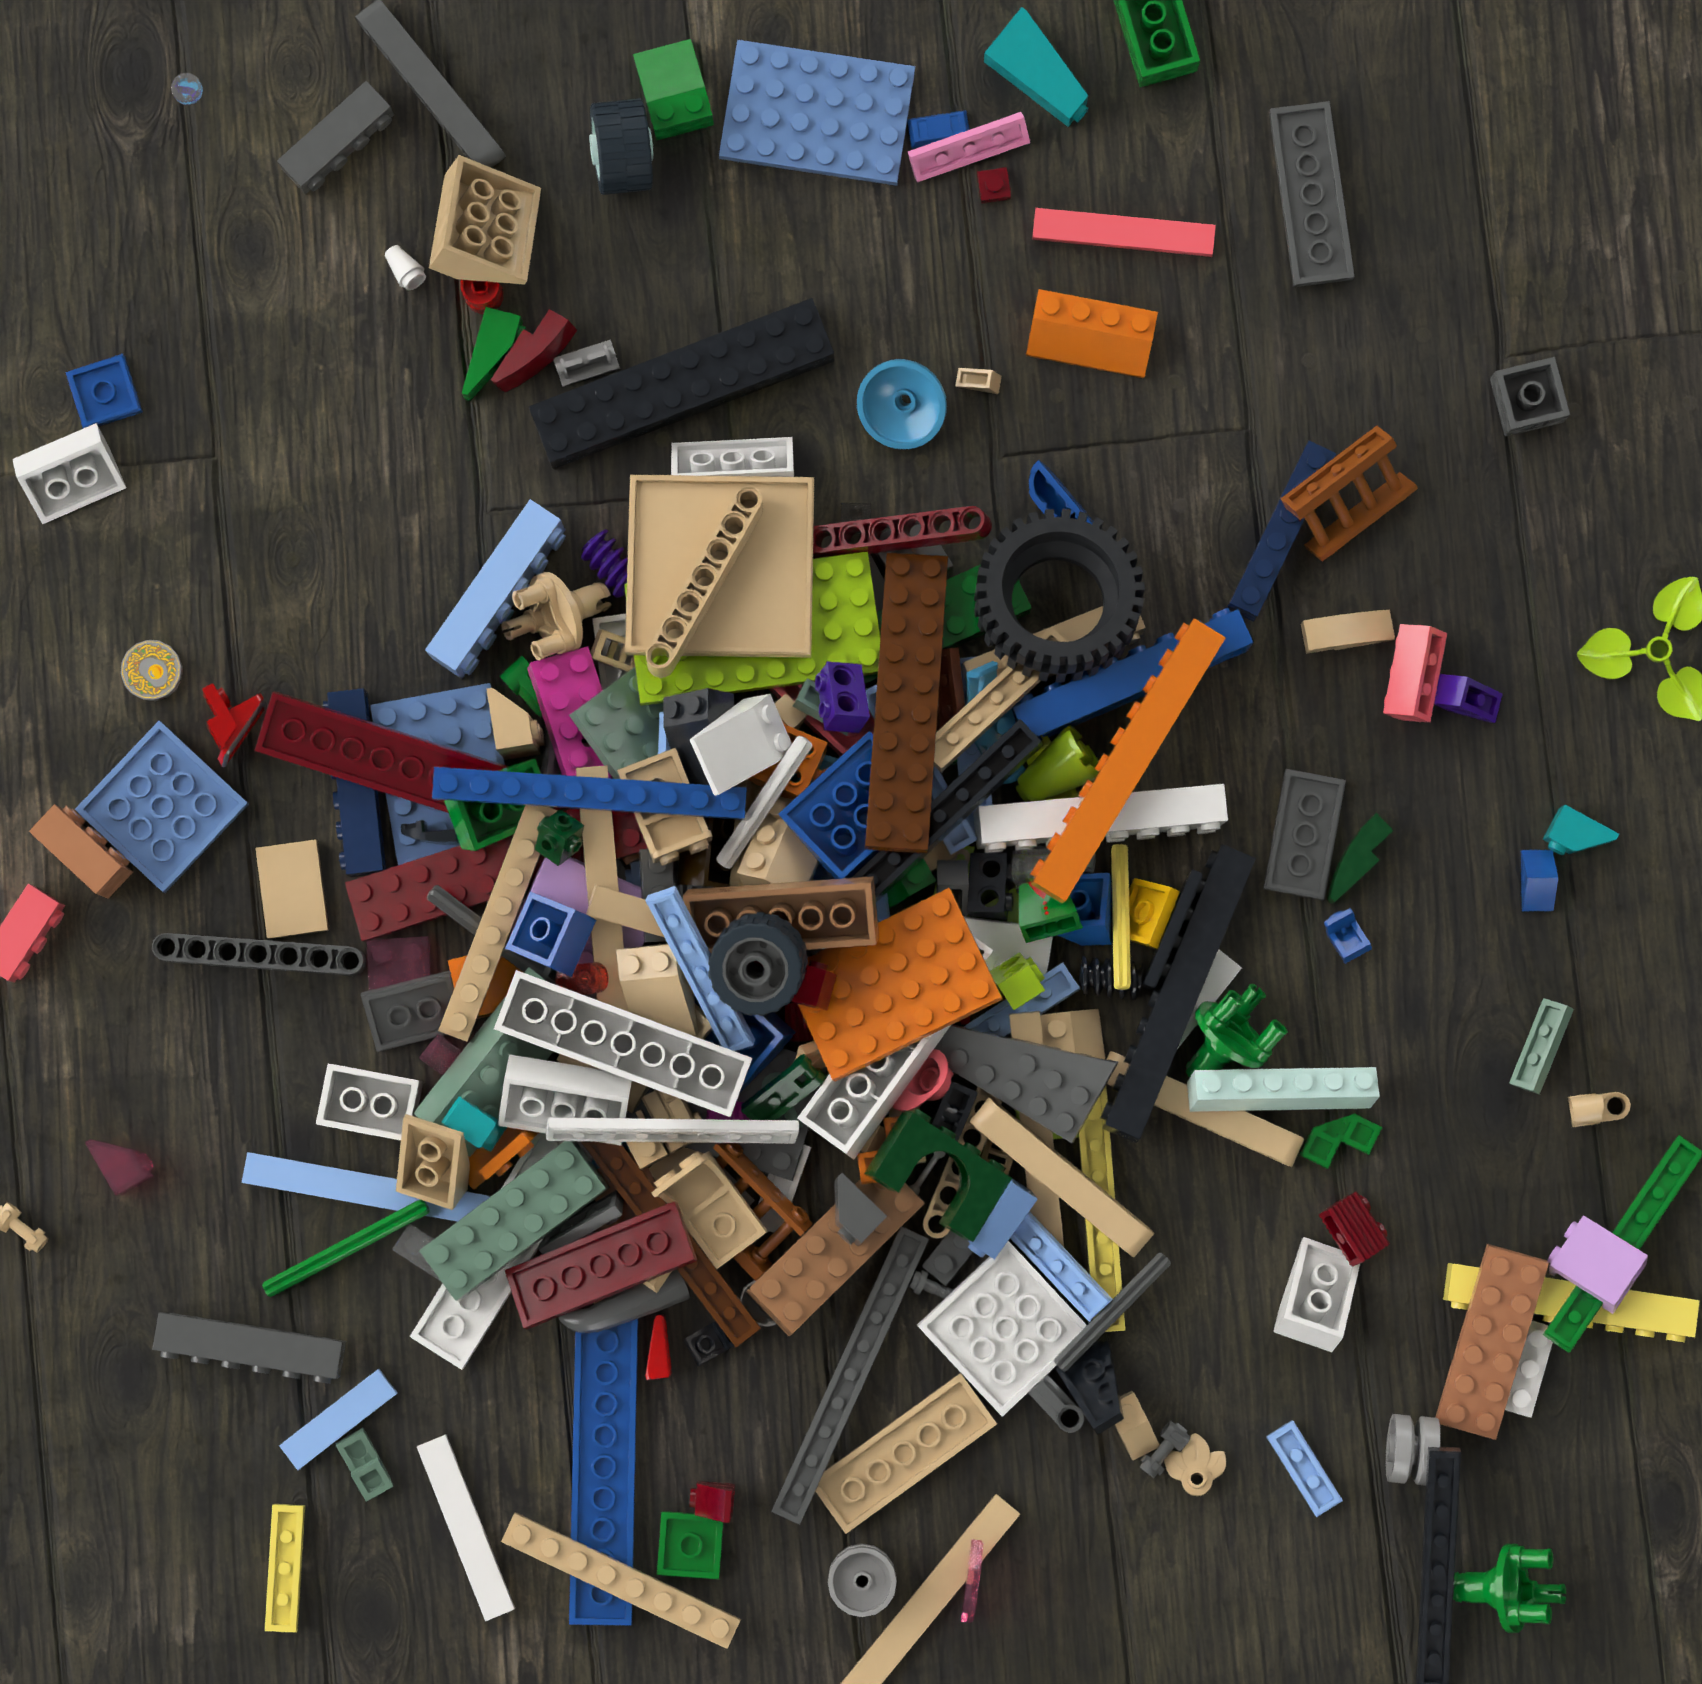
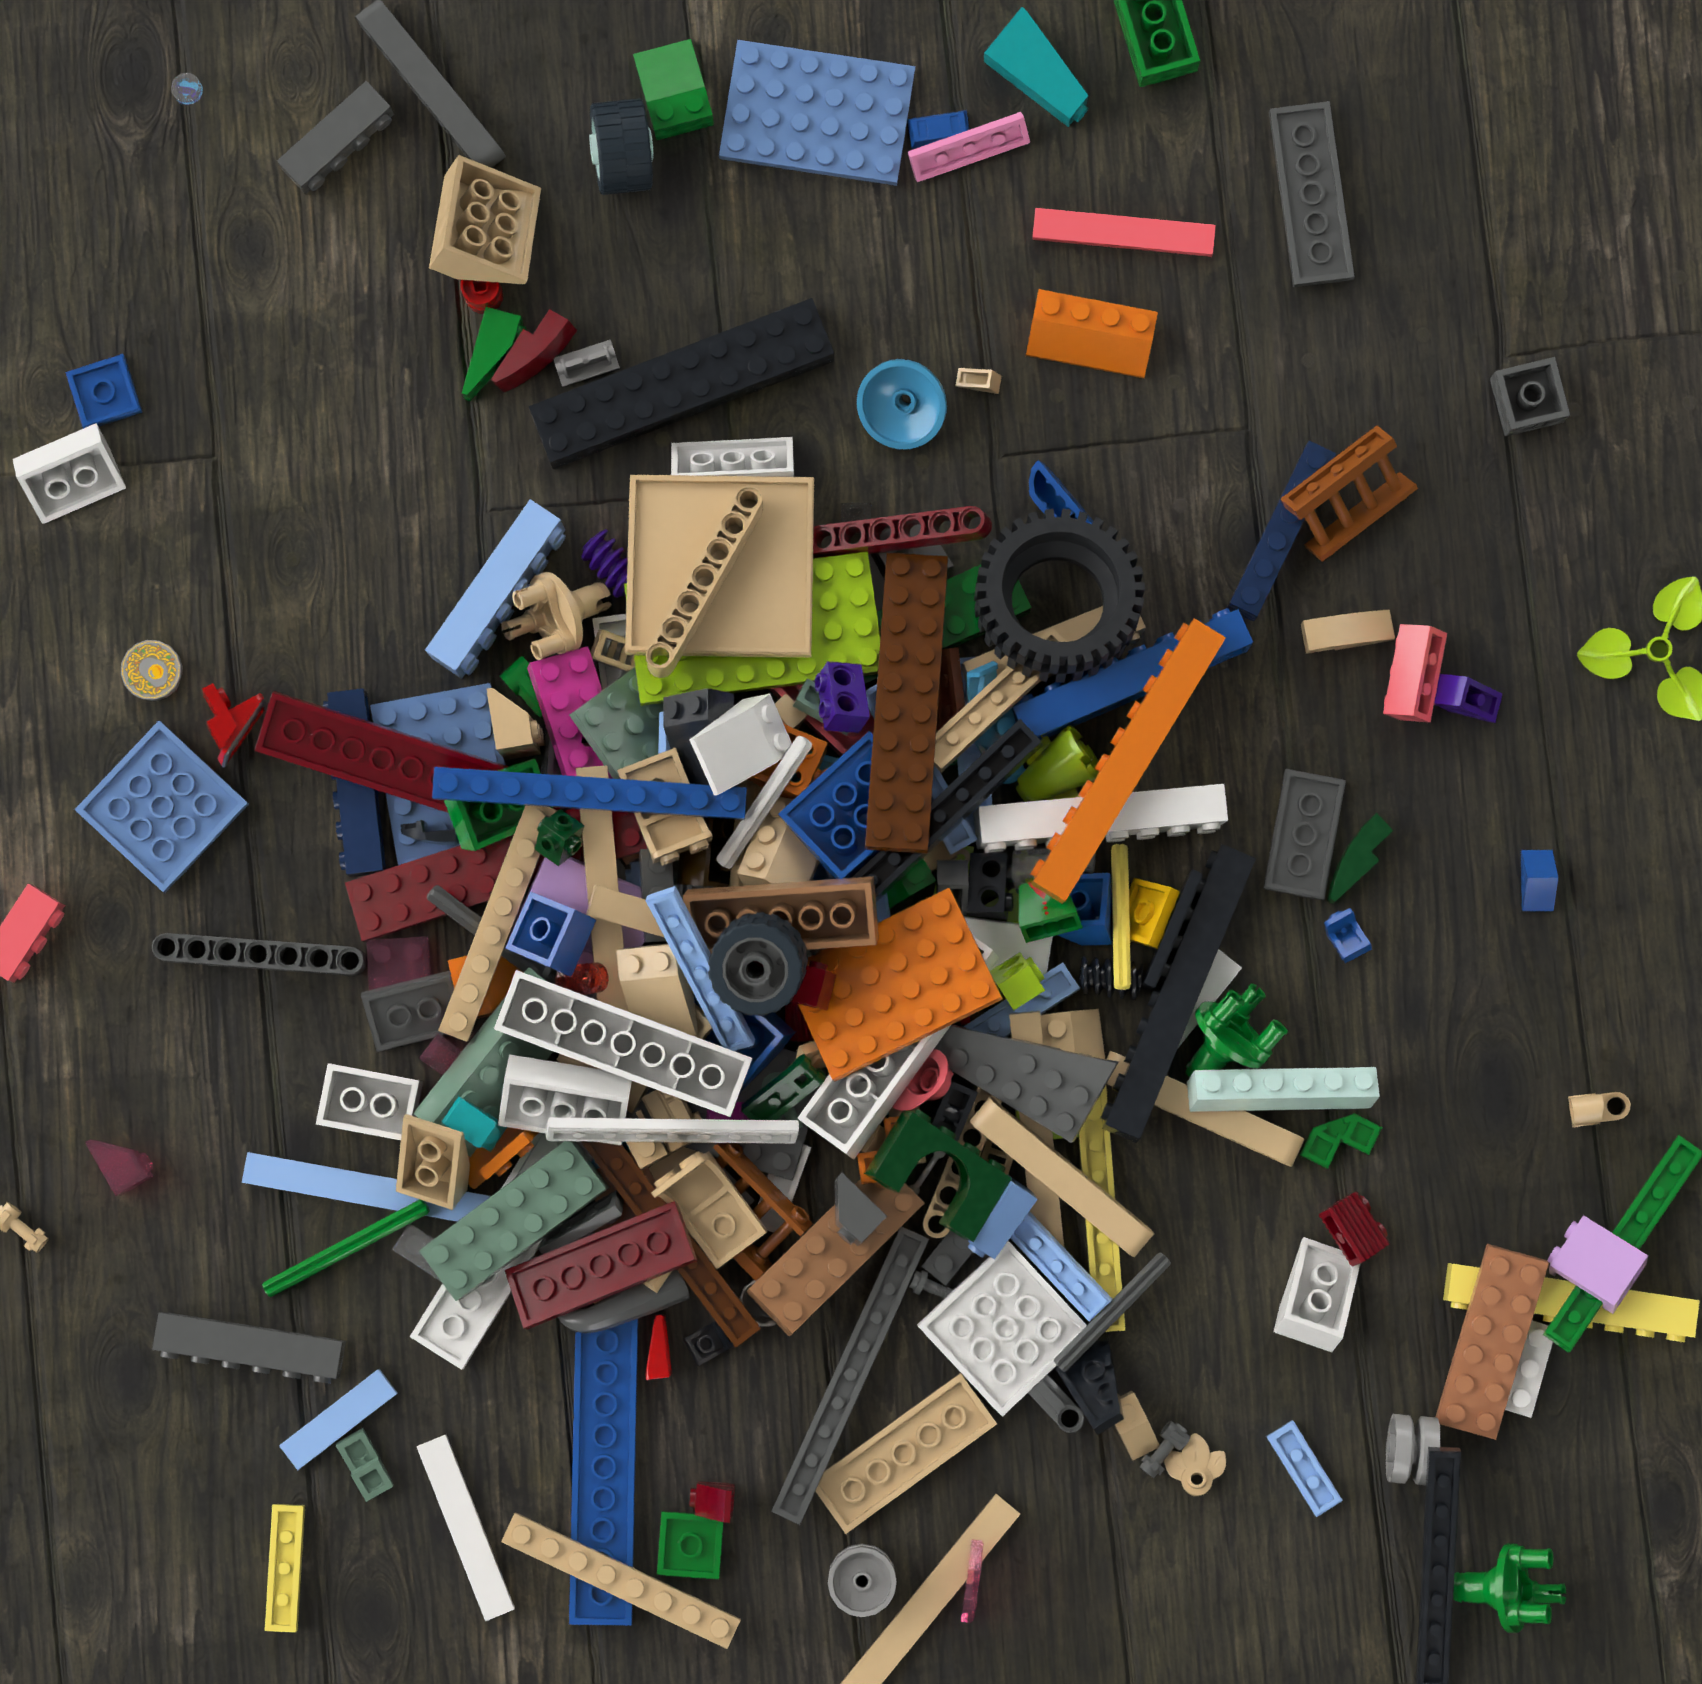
nougat brick [29,804,133,899] -> none
tan tile [256,839,329,939] -> none
white cone [385,245,426,291] -> none
dark red plate [977,167,1011,204] -> none
sand green plate [1509,998,1574,1095] -> none
teal slope [1542,805,1619,855] -> none

